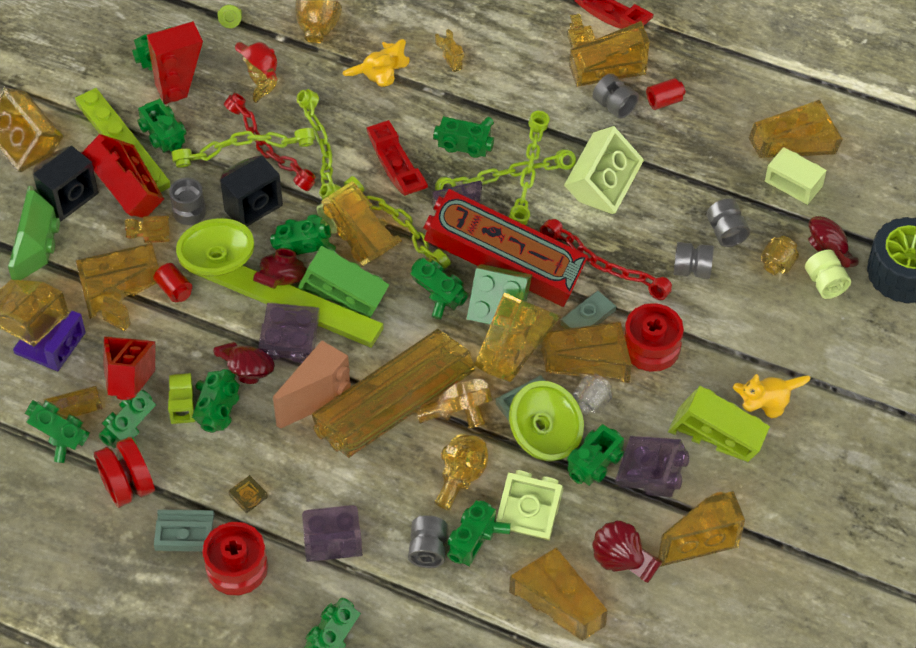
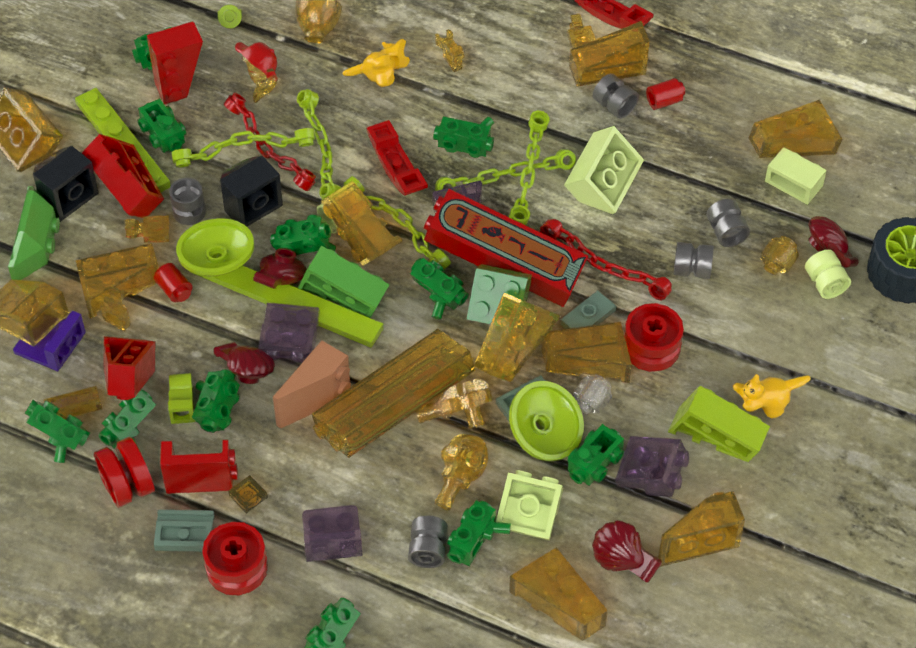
none -> red panel [160,439,238,494]

